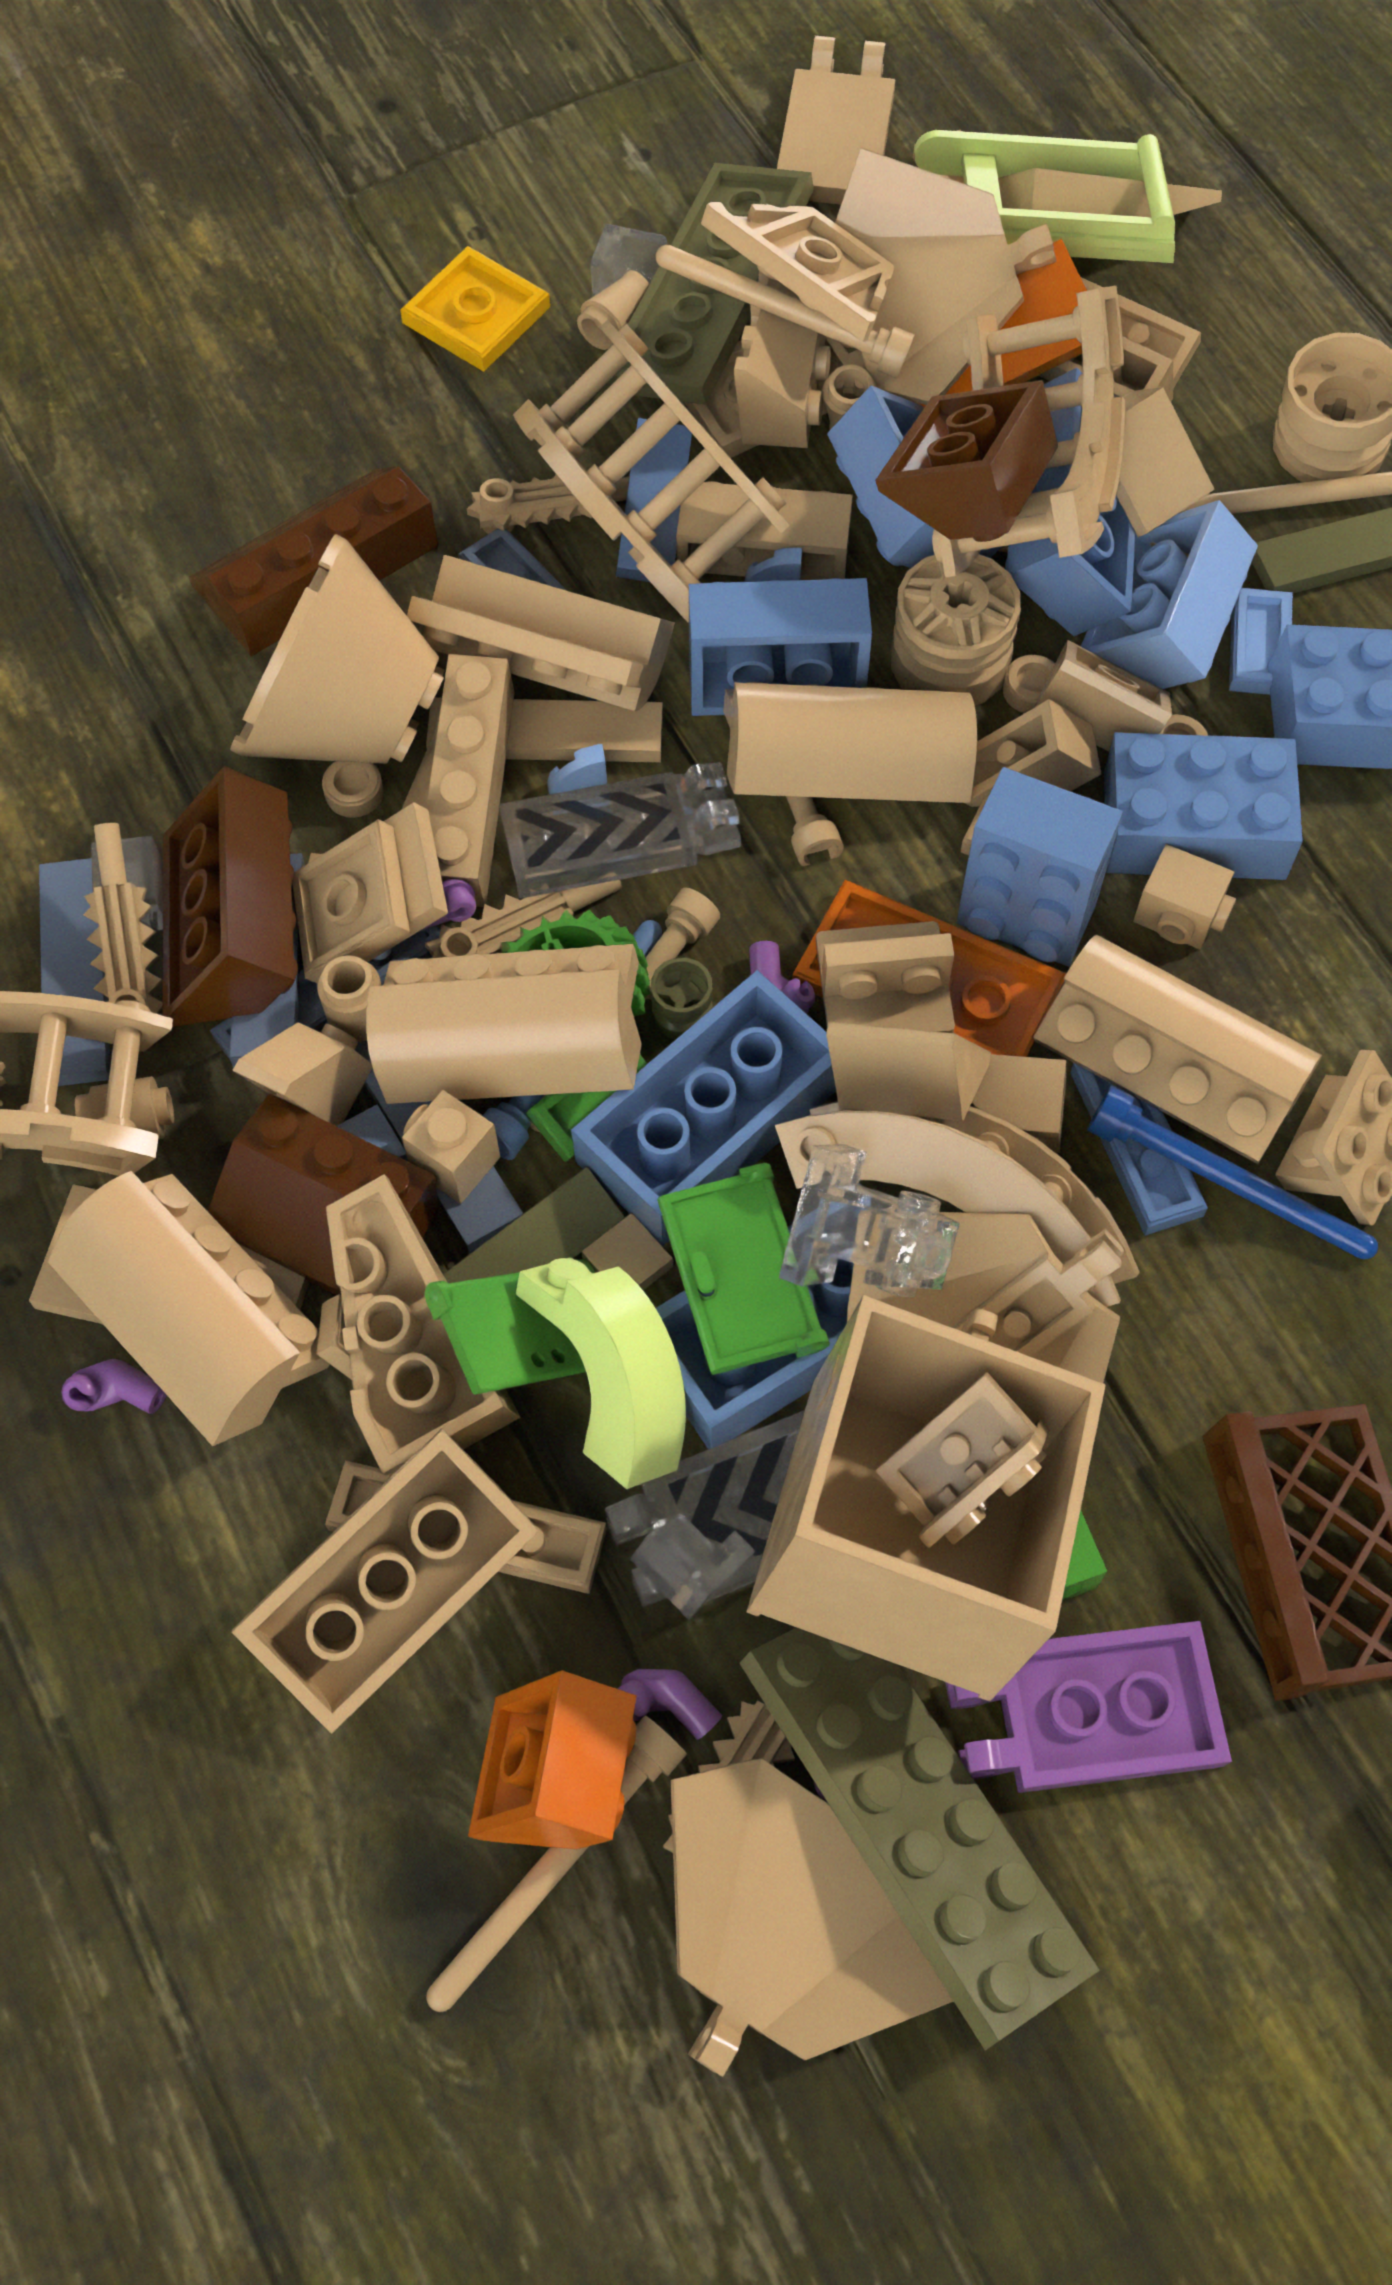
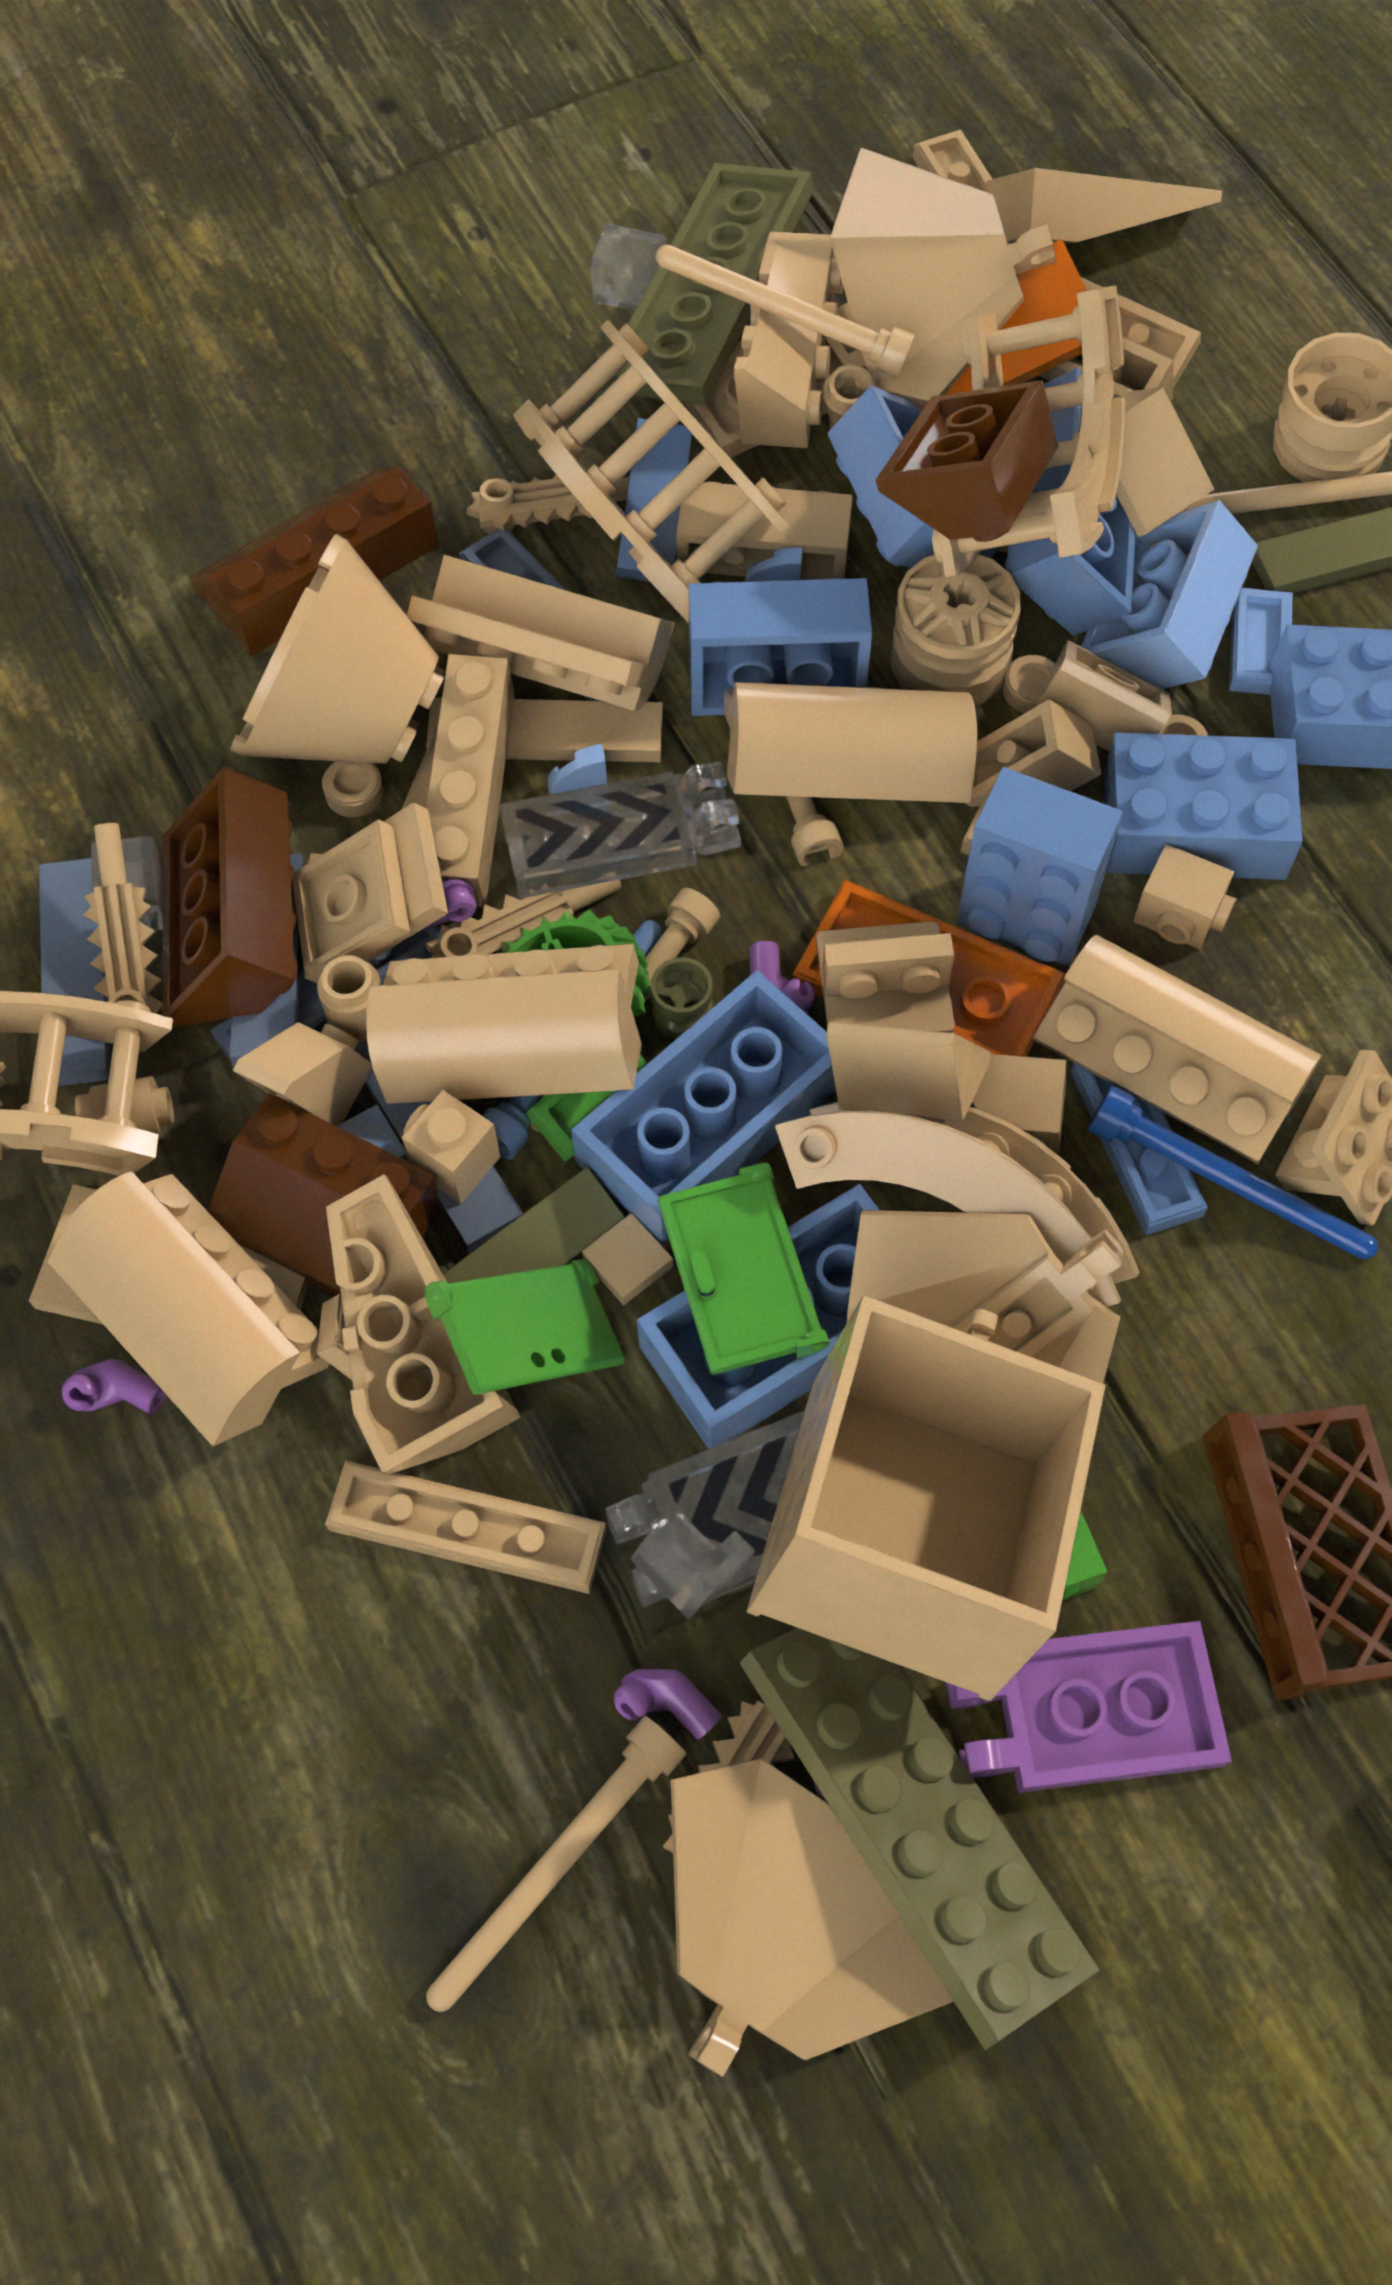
tan brick [232,1429,539,1734] -> none
yellow tile [400,246,550,372] -> none
orange slope [468,1670,637,1850] -> none
yellowish green arch [516,1257,686,1489] -> none
tan cone [577,270,649,350] -> none
tan wing [701,202,895,342] -> none
tan tile [777,36,895,205] -> none
clear tile [779,1144,960,1298] -> none
tan bracket [876,1372,1050,1548] -> none
yellowish green piece [914,130,1175,263] -> none

